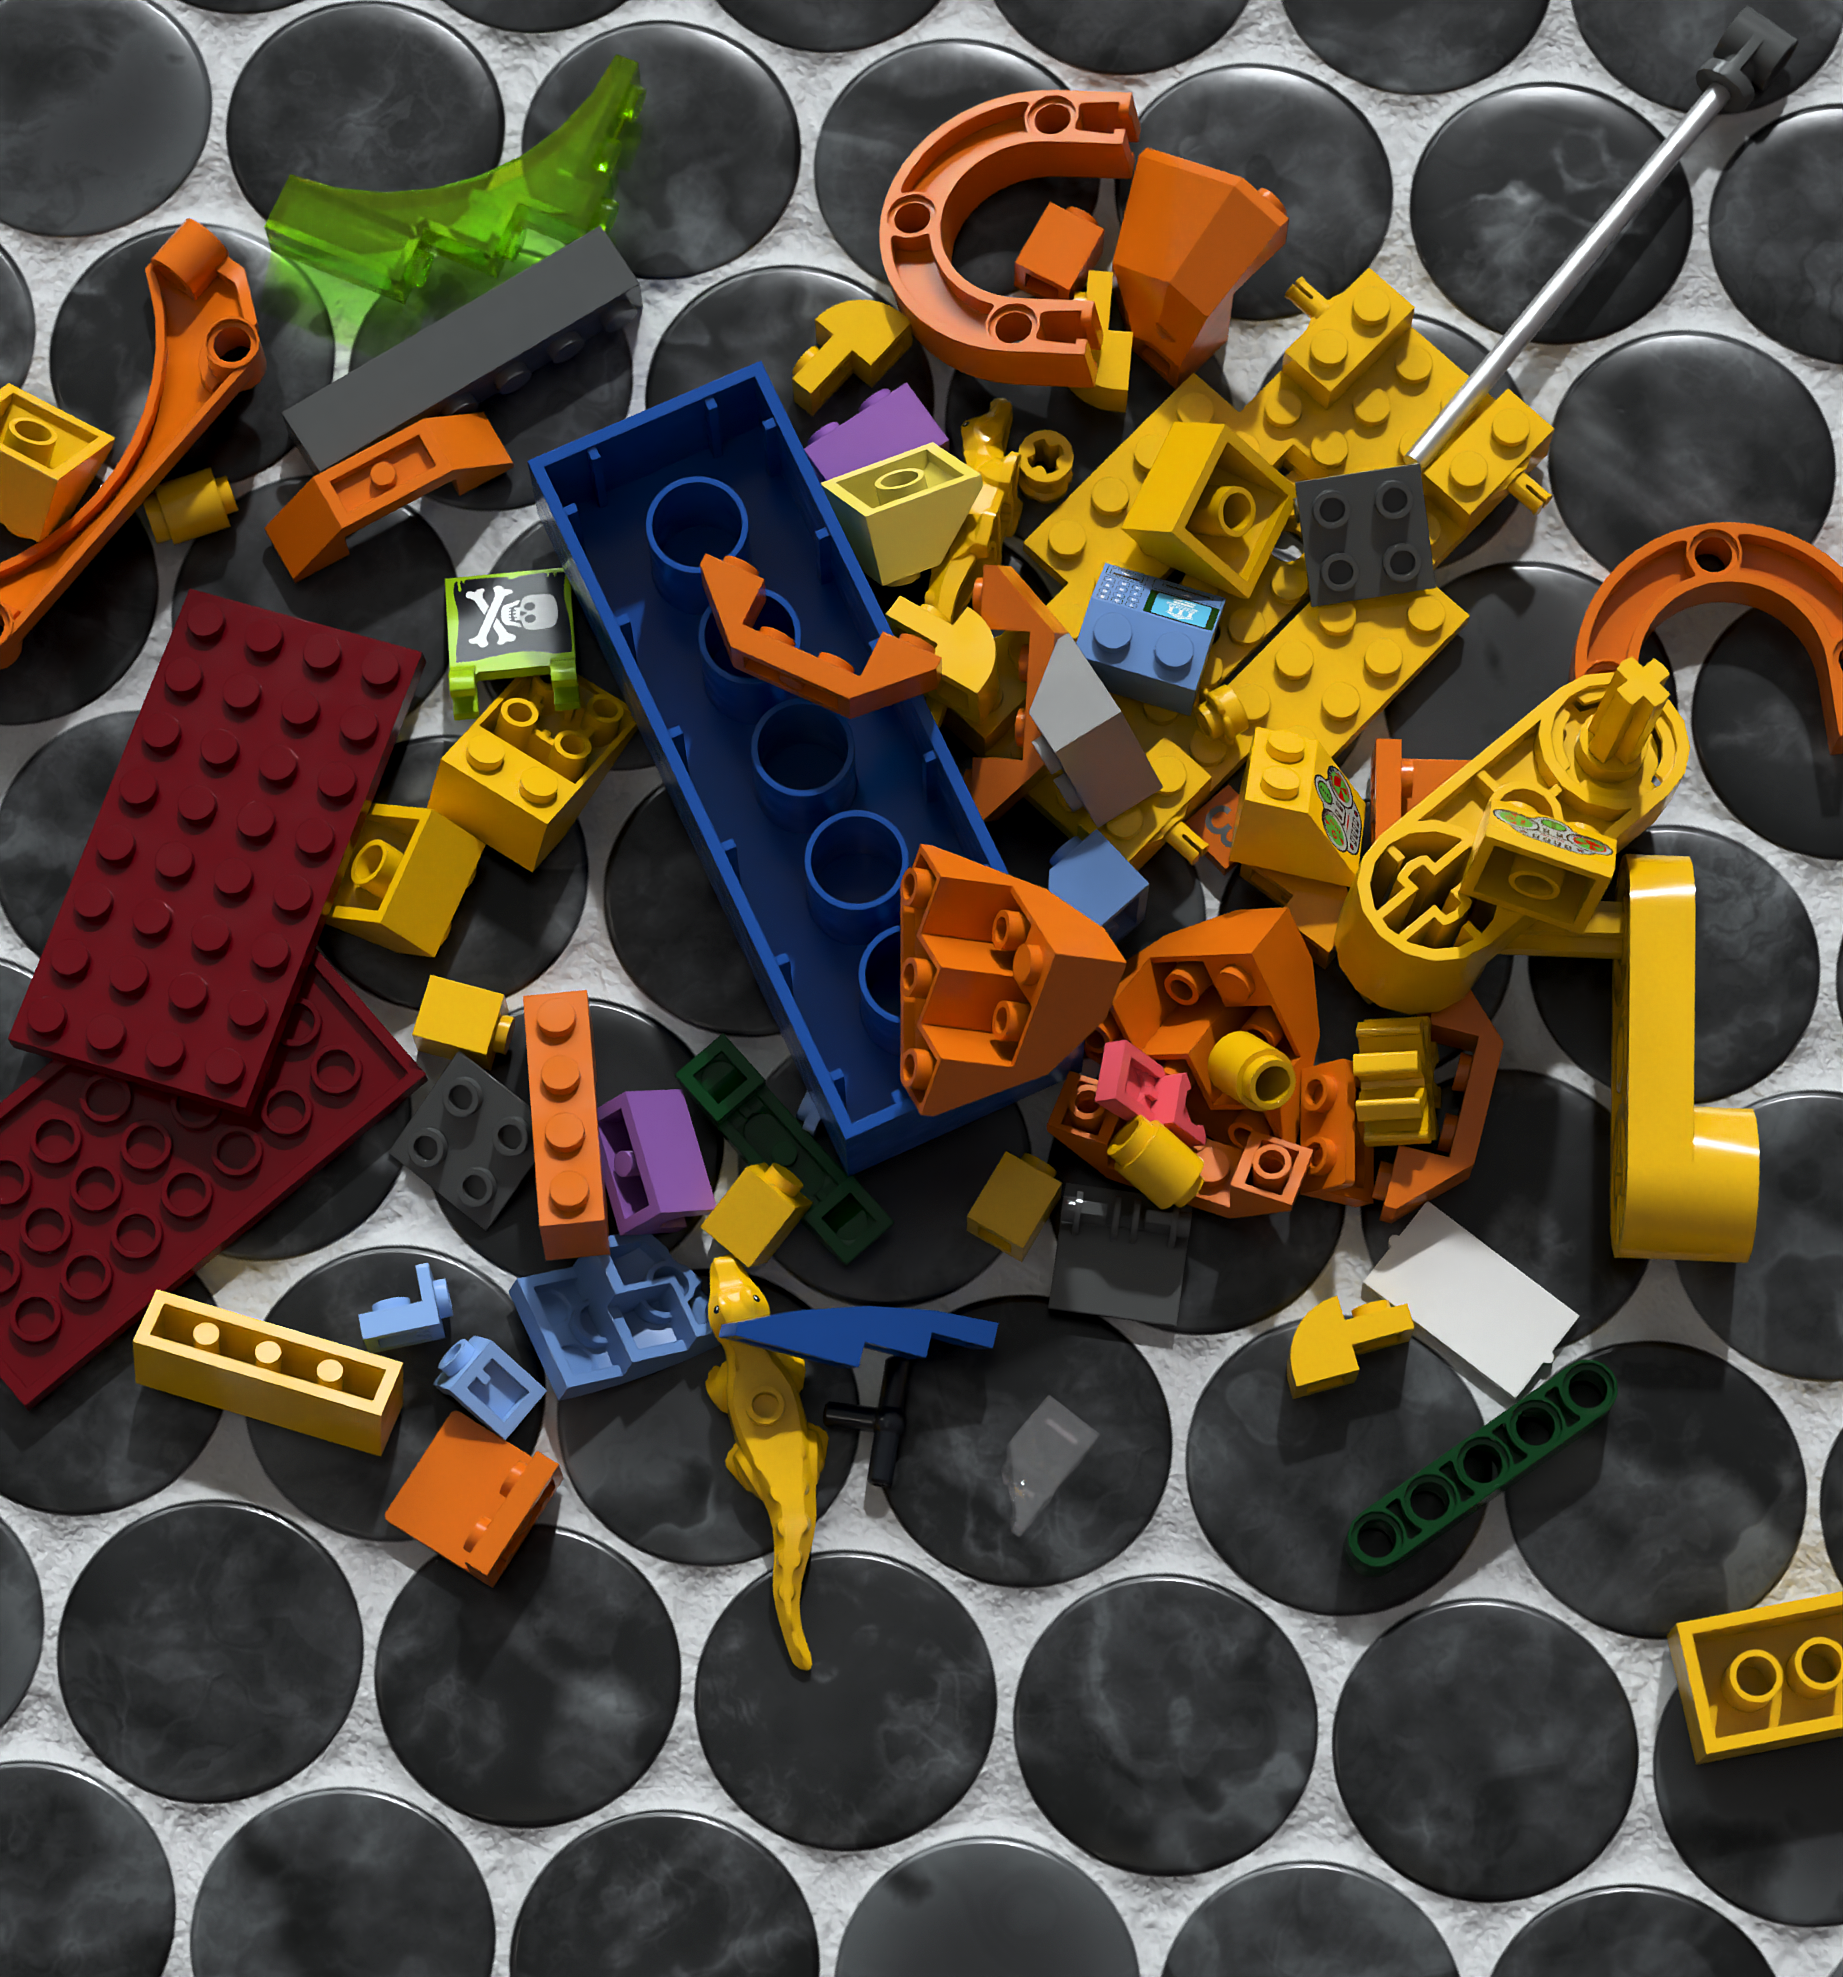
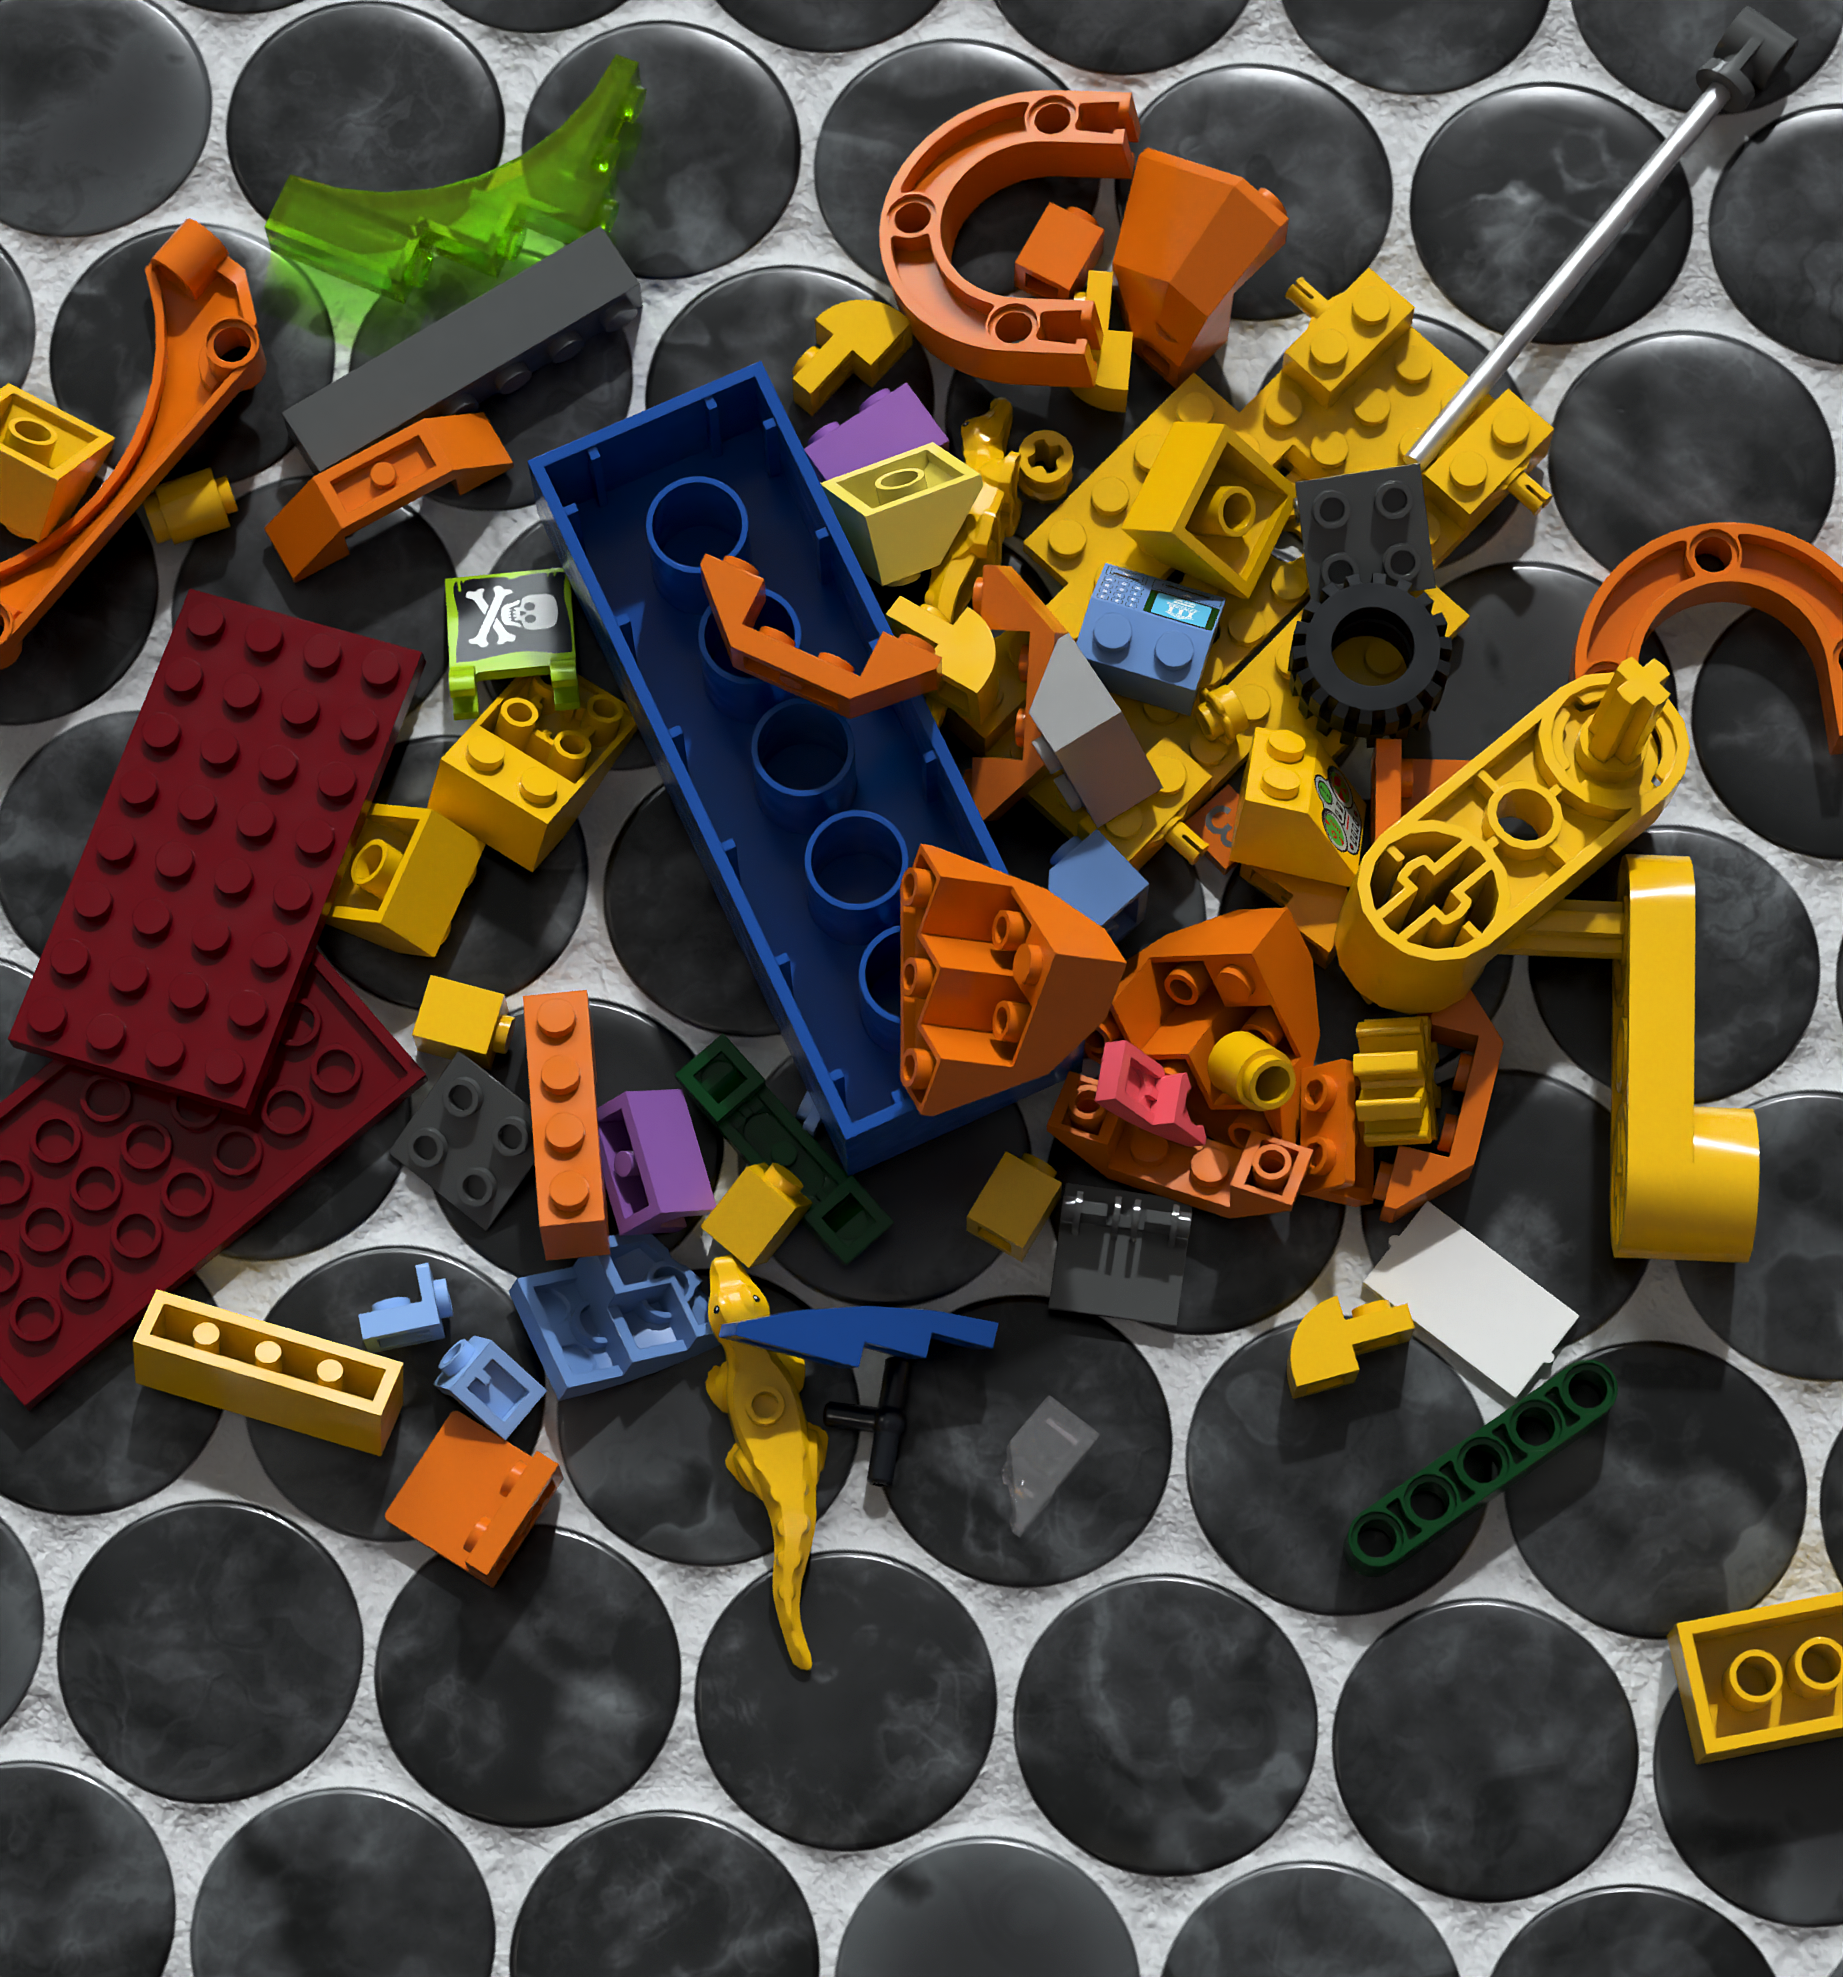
yellow brick [1107,1115,1204,1209] -> none
yellow slope [1458,798,1617,934] -> none
none -> black tyre [1288,573,1453,748]

